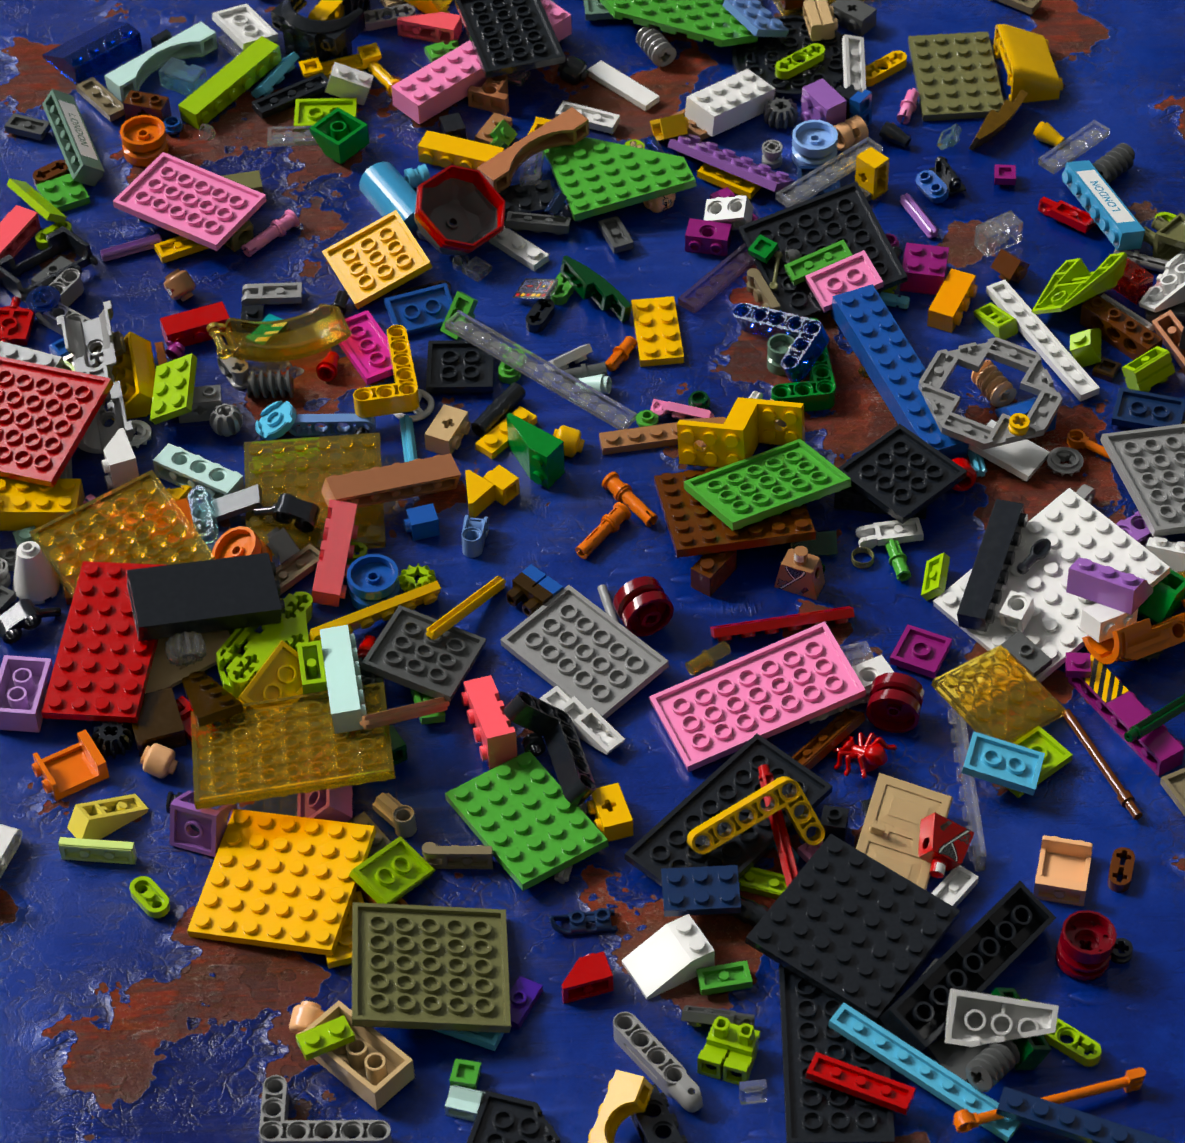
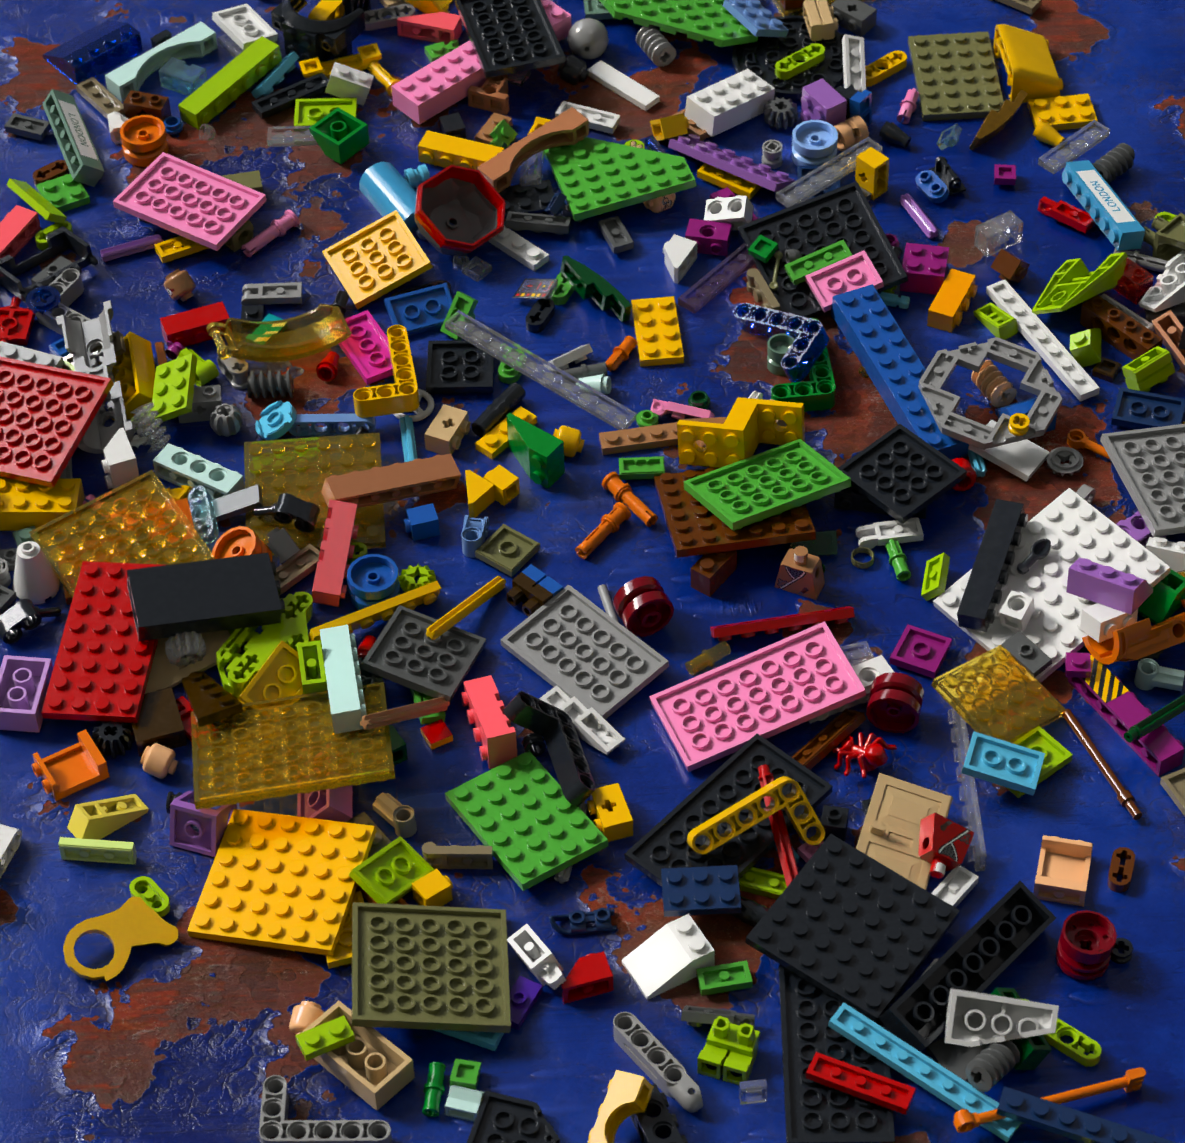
none -> yellow animal [63,897,178,981]
none -> white rock [107,111,128,144]
none -> clear piece [130,402,171,454]
none -> lime piece [176,348,219,387]
none -> yellow brick [412,869,453,906]
none -> red tile [420,719,453,750]
none -> green pin [422,1062,446,1117]
none -> olive plate [475,524,541,577]
none -> white hinge [507,924,566,989]
none -> light grey piece [567,18,609,60]
none -> bright green plate [619,456,665,480]
none -> white slope [663,234,697,284]
none -> yellow plate [1027,94,1098,131]
none -> light aqua piece [1134,658,1185,691]

